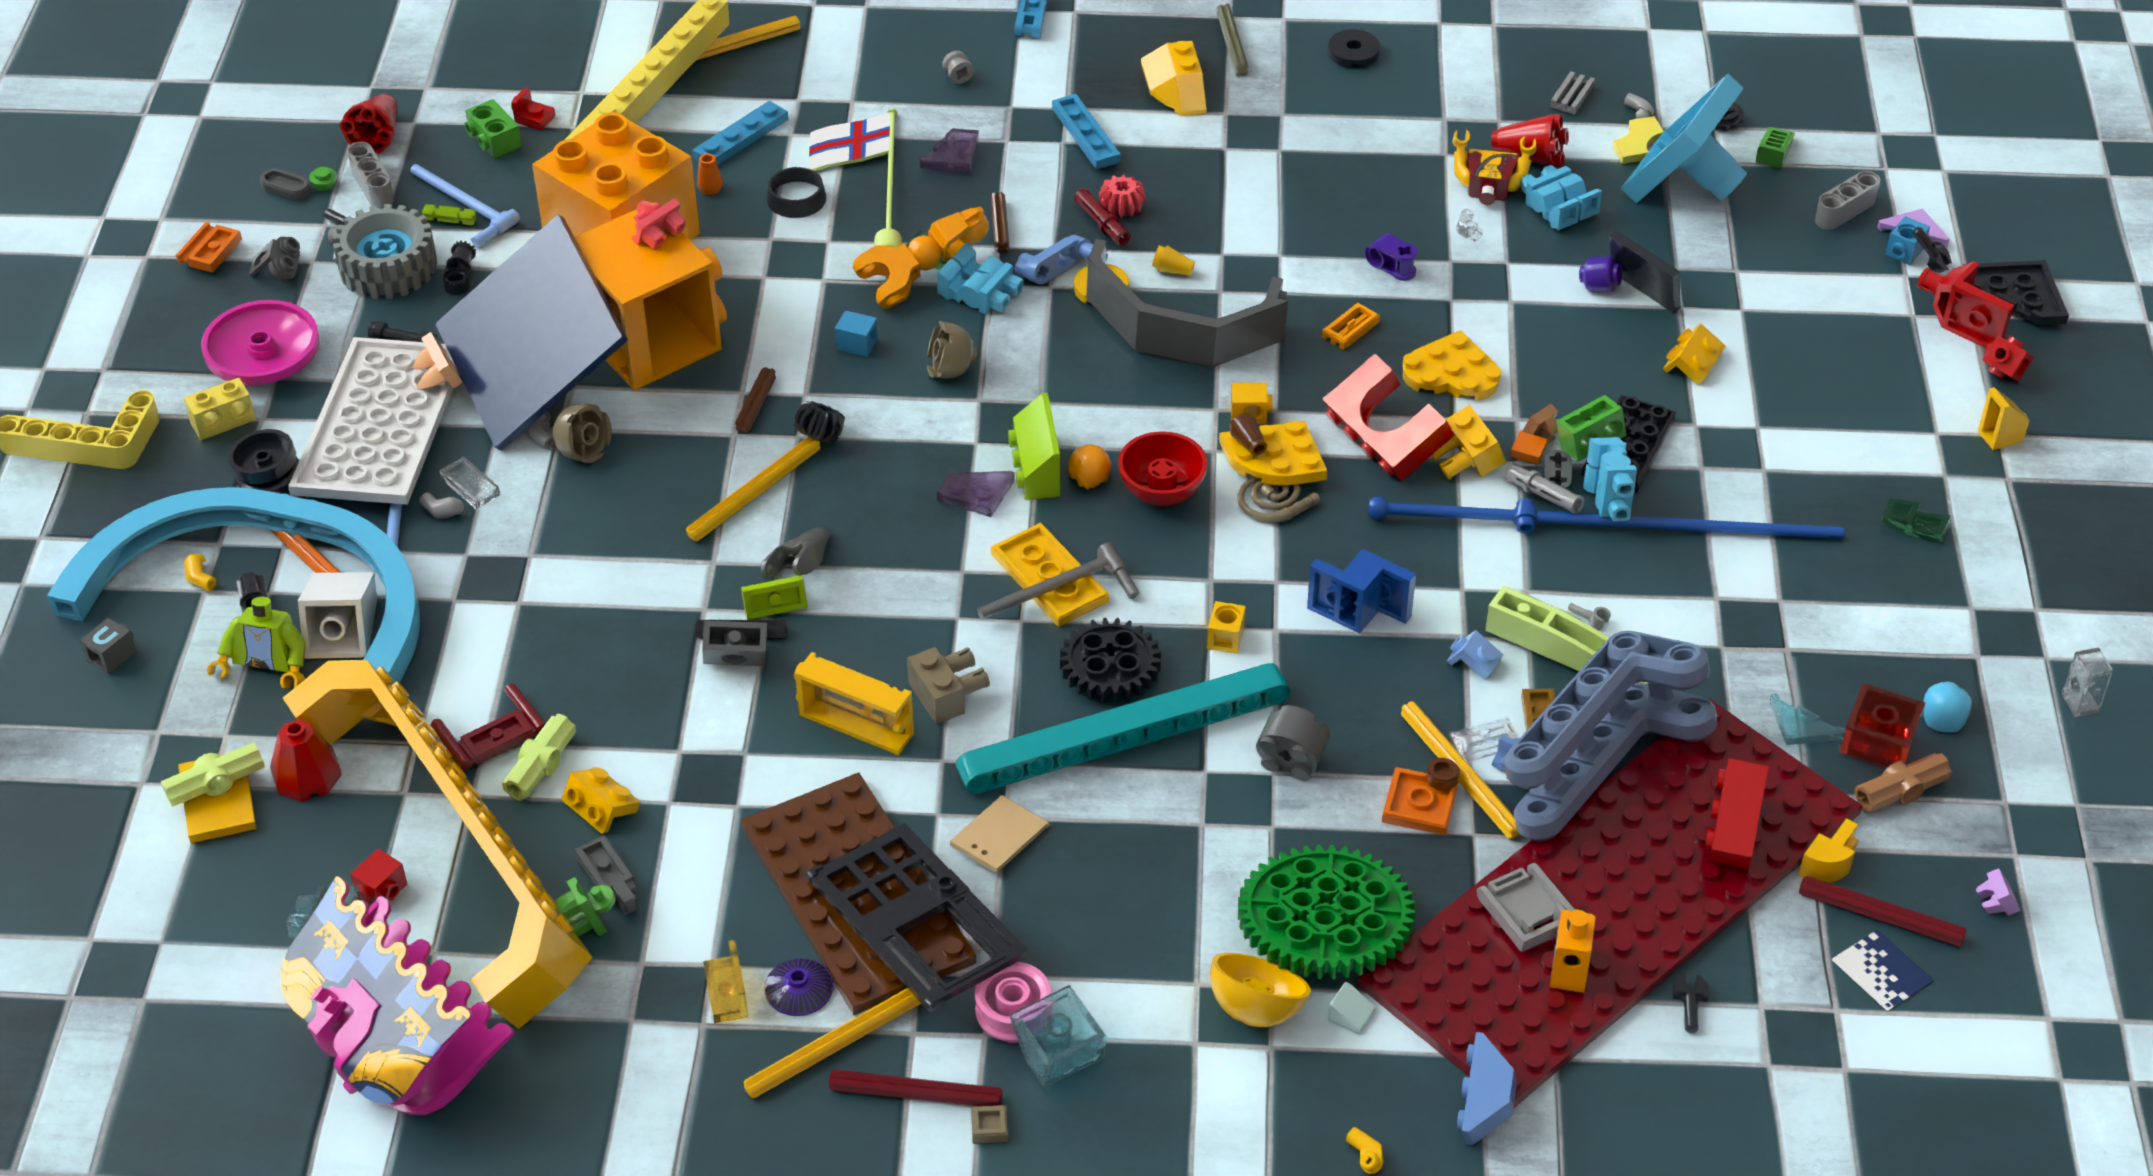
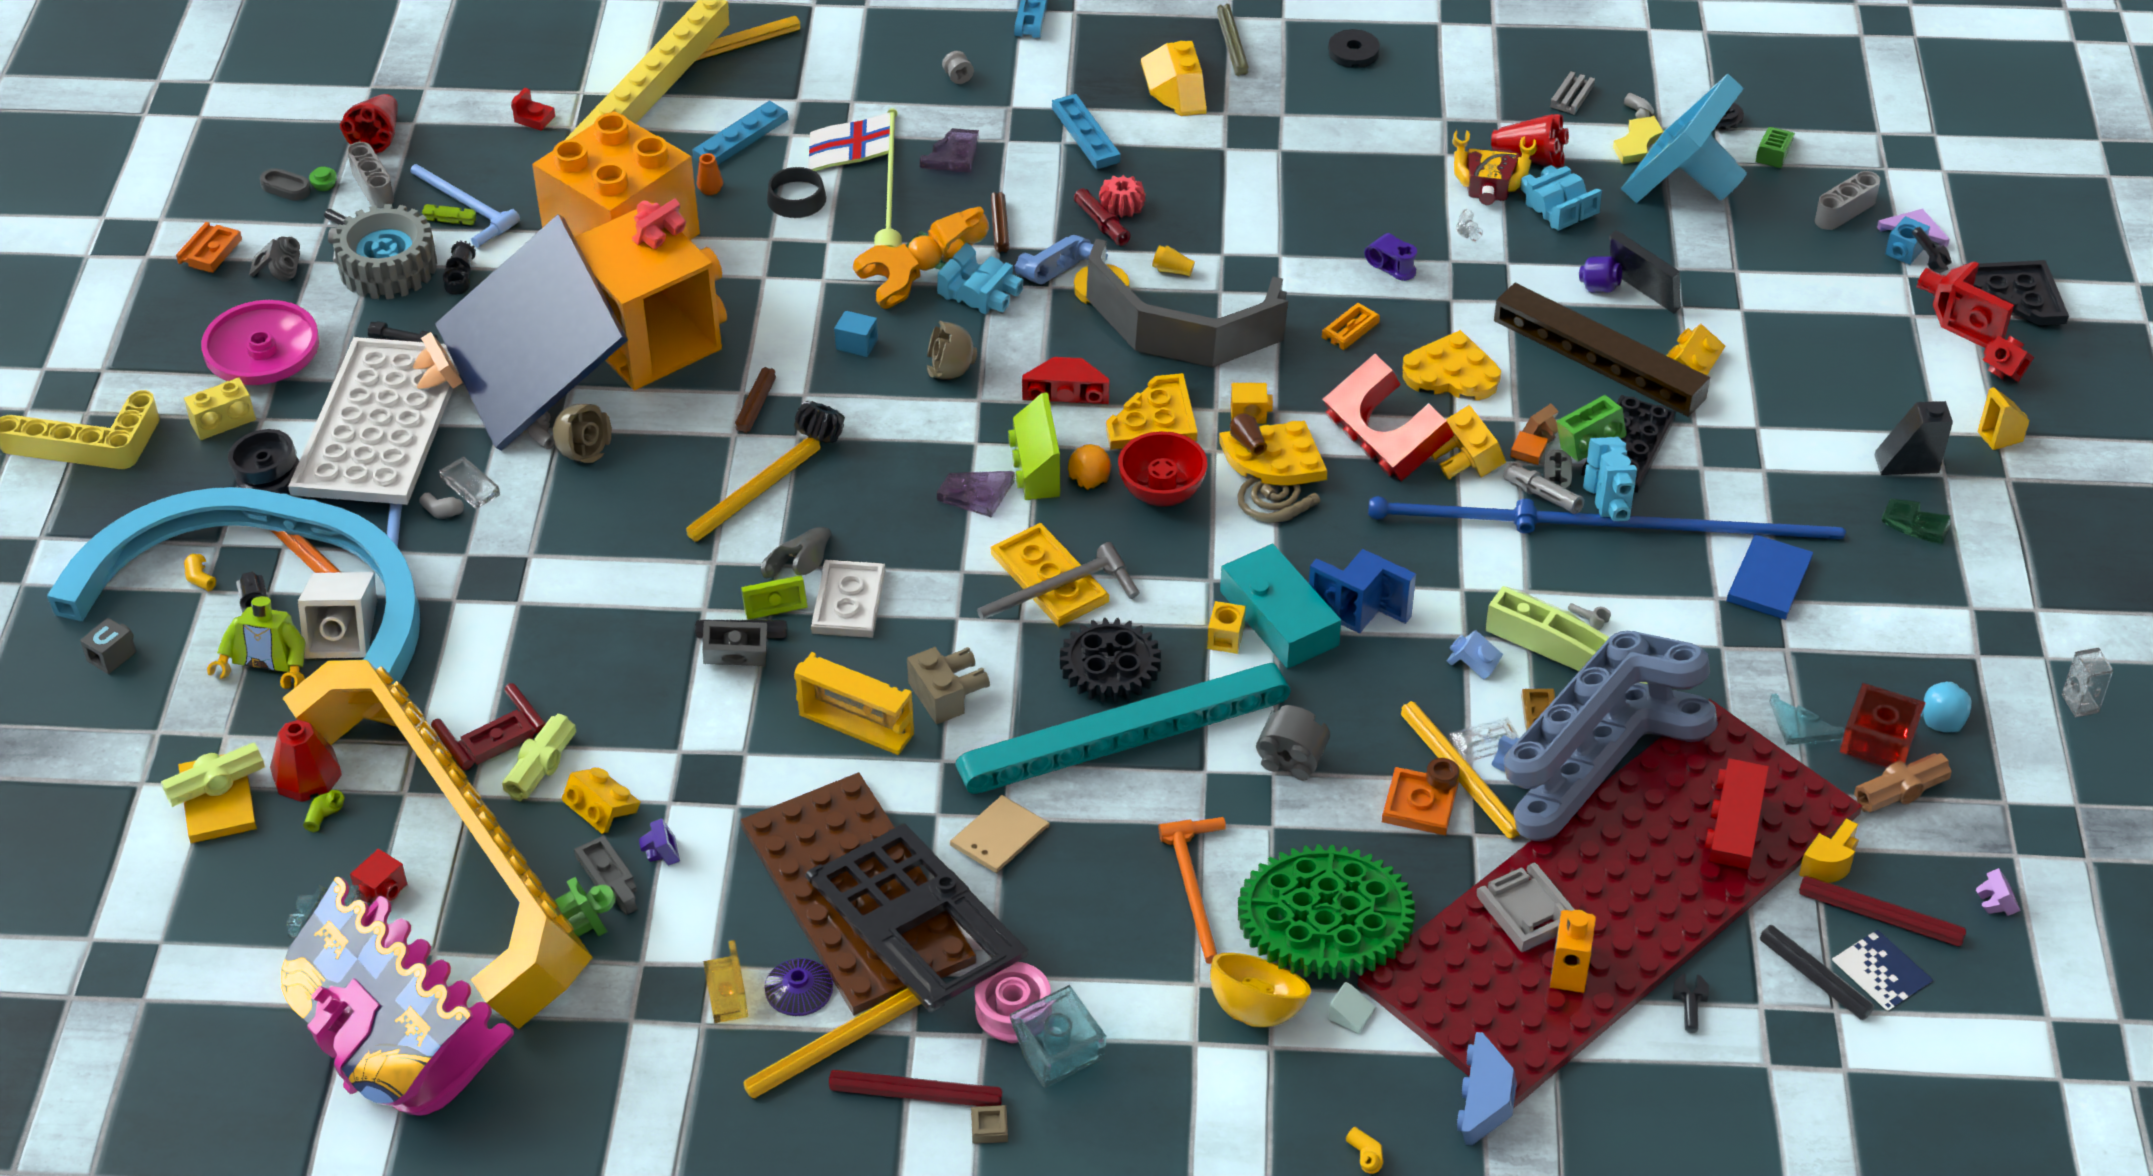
bright green brick [464,99,522,158] -> none
none -> lime arm [303,790,345,832]
none -> dark purple tile [639,818,680,866]
none -> white tile [811,560,886,638]
none -> red slope [1022,357,1109,404]
none -> yellow plate [1106,373,1198,450]
none -> orange bar [1158,817,1226,964]
none -> teal brick [1220,543,1341,669]
none -> dark brown brick [1494,282,1711,417]
none -> blue tile [1726,534,1813,620]
none -> black axle [1760,925,1874,1020]
none -> black slope [1874,401,1953,475]

